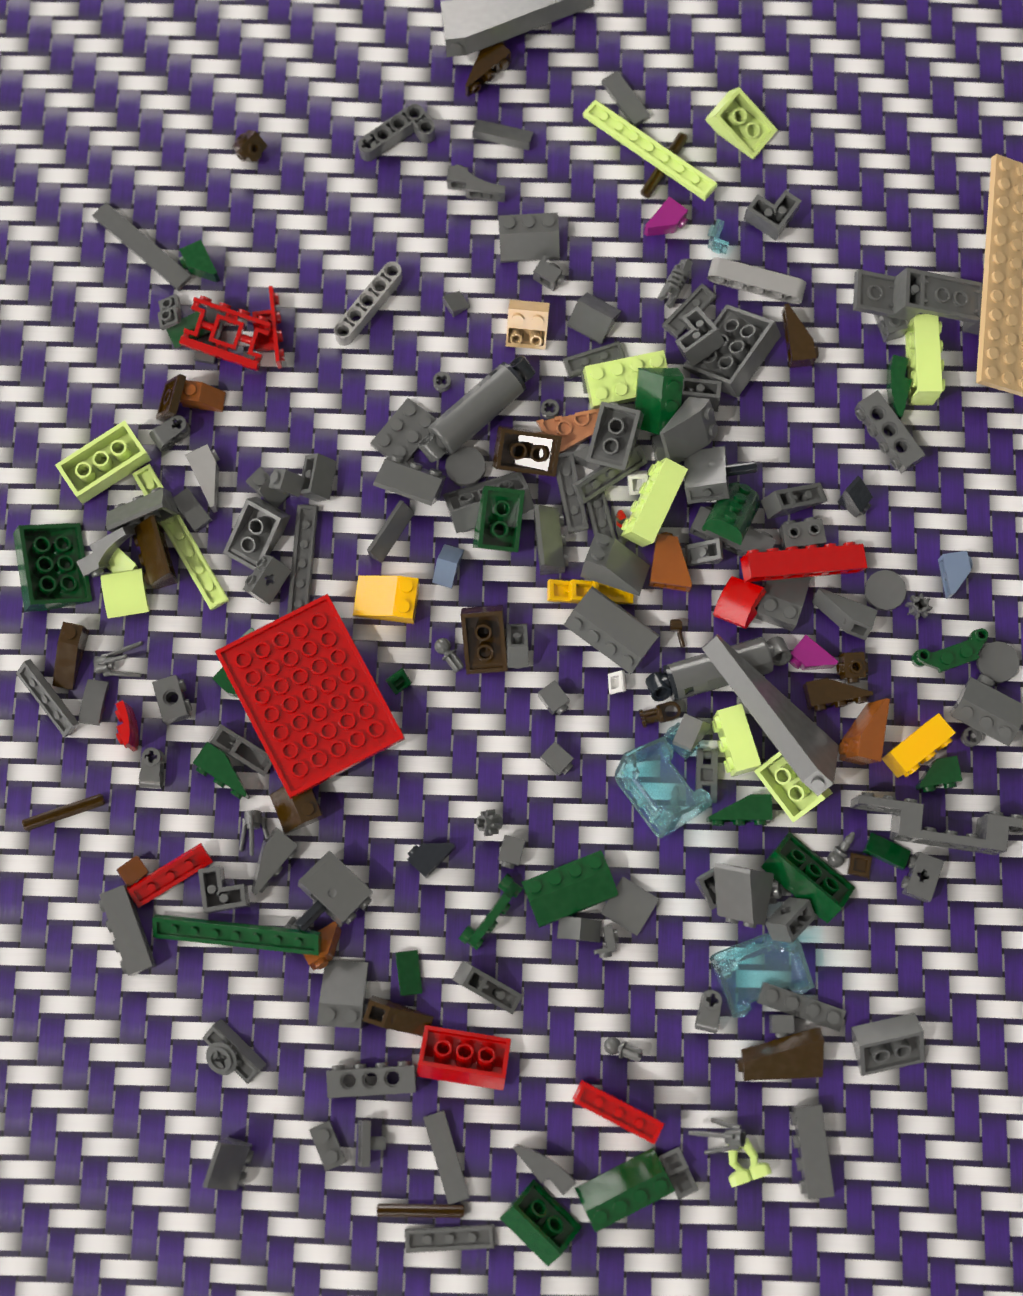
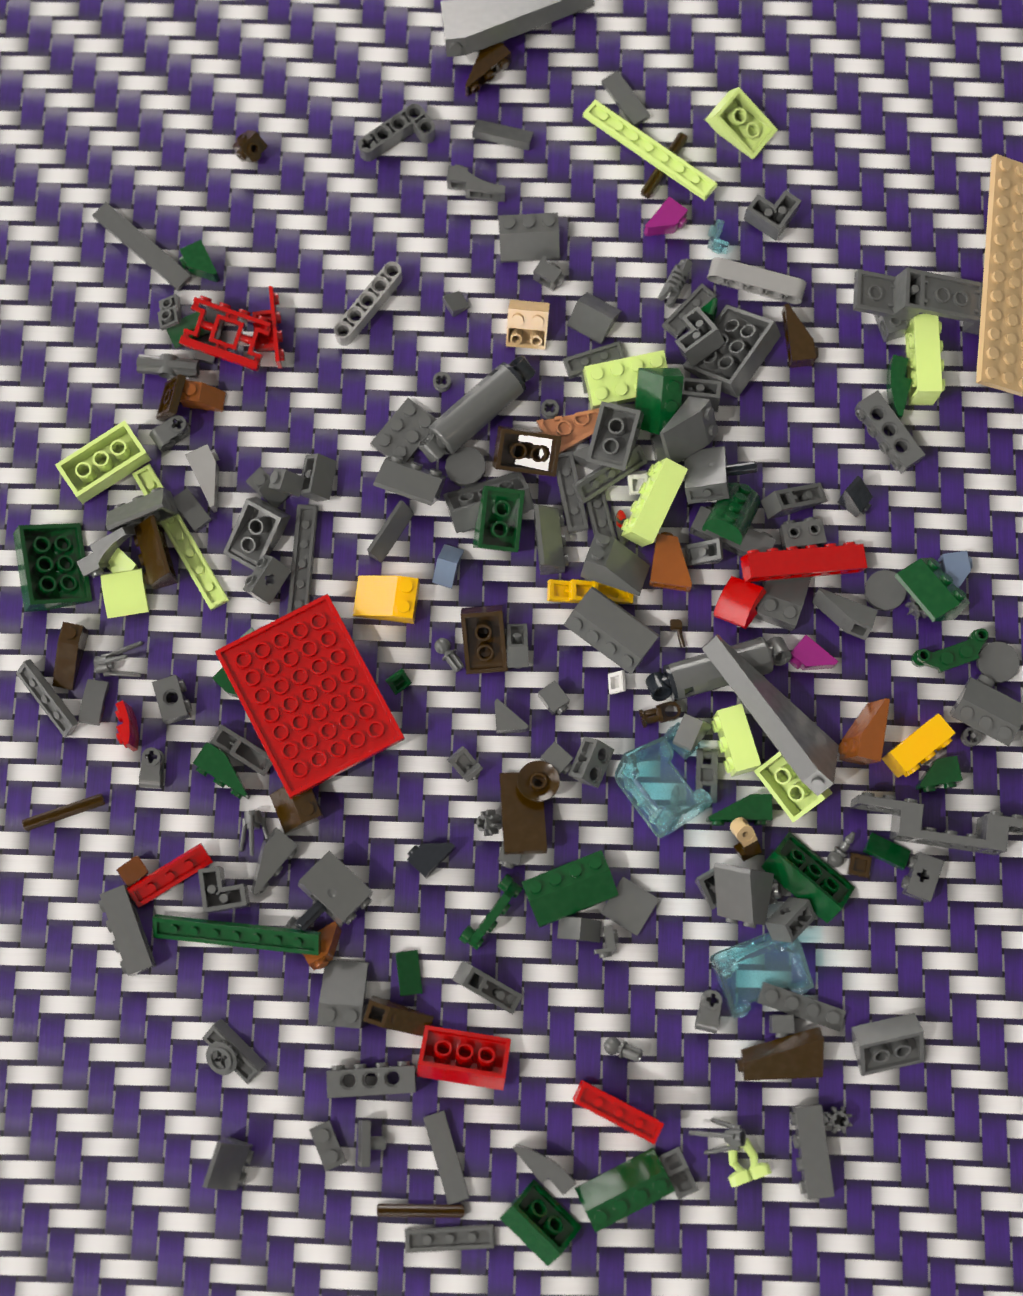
dark brown slope [803,678,873,712] -> none
dark brown brick [836,652,868,684] -> none
none -> dark grey piece [136,354,200,379]
none -> dark grey bracket [447,746,483,782]
none -> dark grey slope [494,699,529,734]
none -> dark brown tile [499,772,547,855]
none -> dark brown dish [517,761,560,802]
none -> dark grey brick [568,736,615,788]
none -> dark green slope [701,298,718,323]
none -> leg [730,817,762,862]
none -> dark grey gear [825,1106,852,1134]
none -> dark green slope [895,558,970,622]

